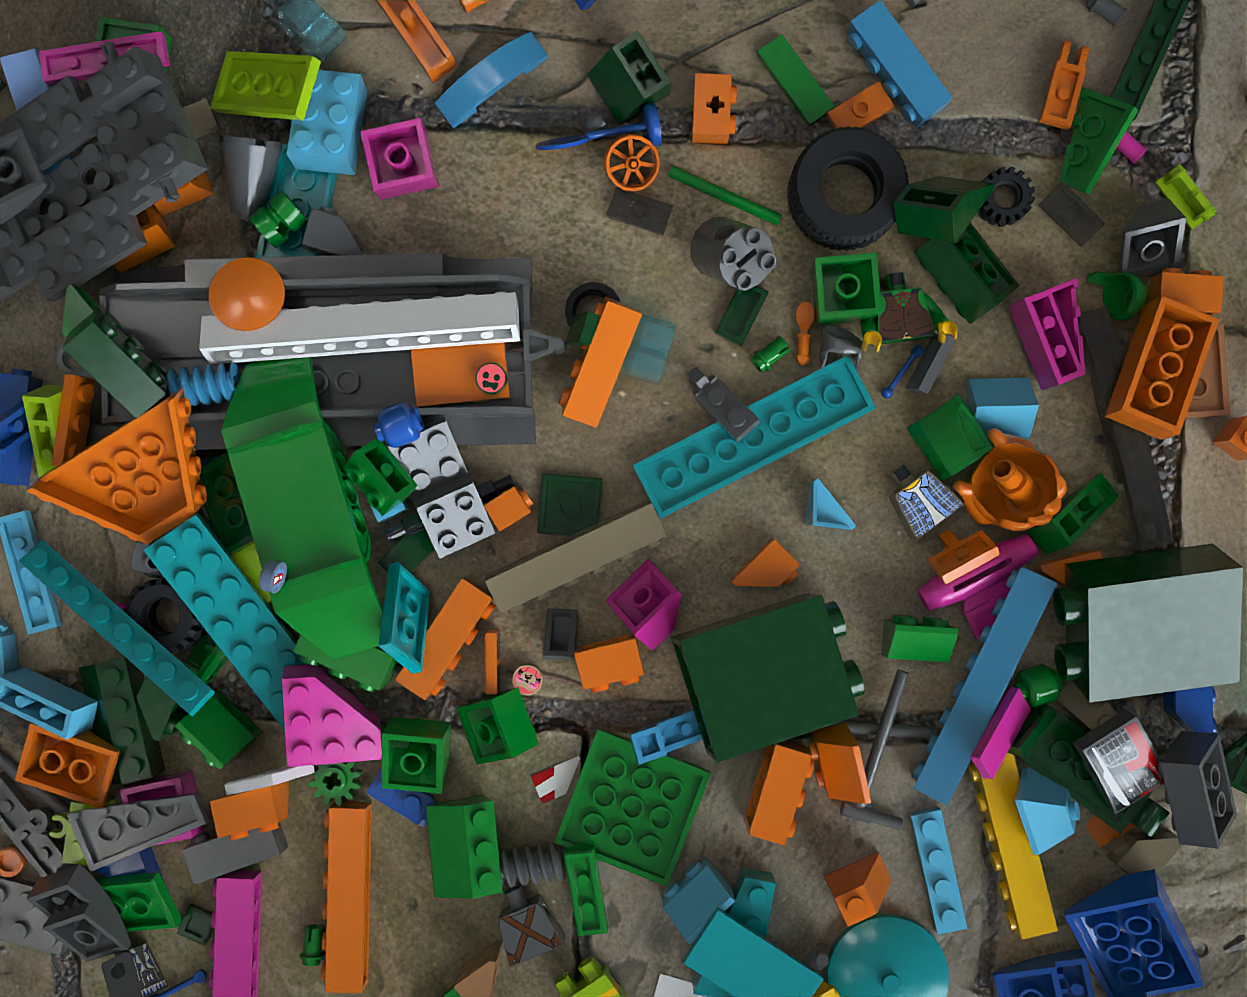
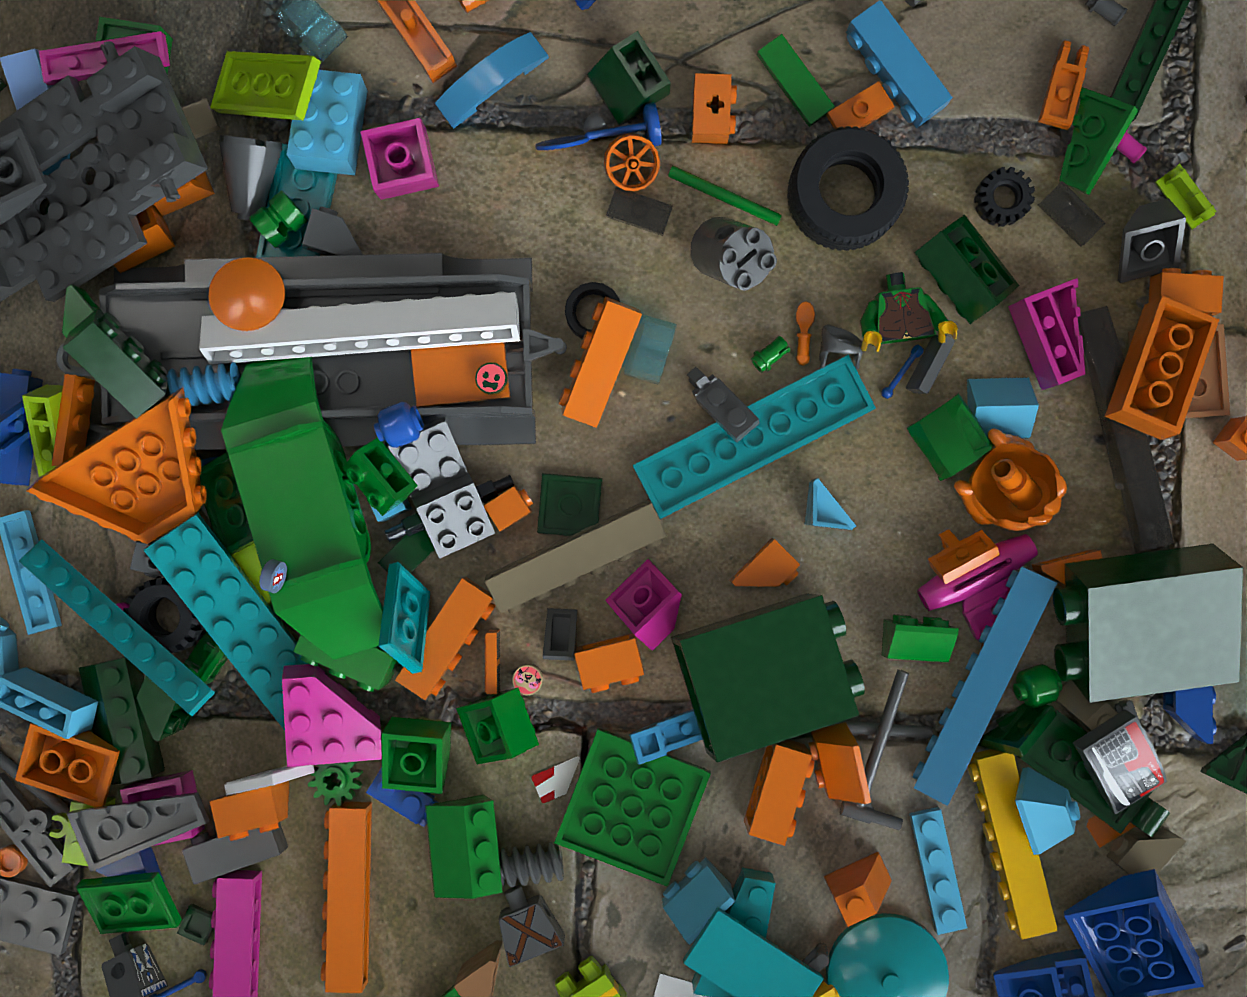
dark grey slope [27,864,131,962] -> none
green slope [175,691,263,770] -> none
green pin [299,924,324,966] -> none
green tile [564,845,609,936] -> none
dark green tile [565,311,599,347] -> none
dark green tile [714,285,769,347] -> none
green slope [811,252,882,325] -> none
torso [889,463,964,540] -> none
dark green slope [894,176,995,243] -> none
dark pink tile [970,687,1031,779] -> none
green slope [1028,473,1119,555] -> none
green hat [1087,271,1149,321] -> none
dark grey brick [1158,731,1237,849] -> none

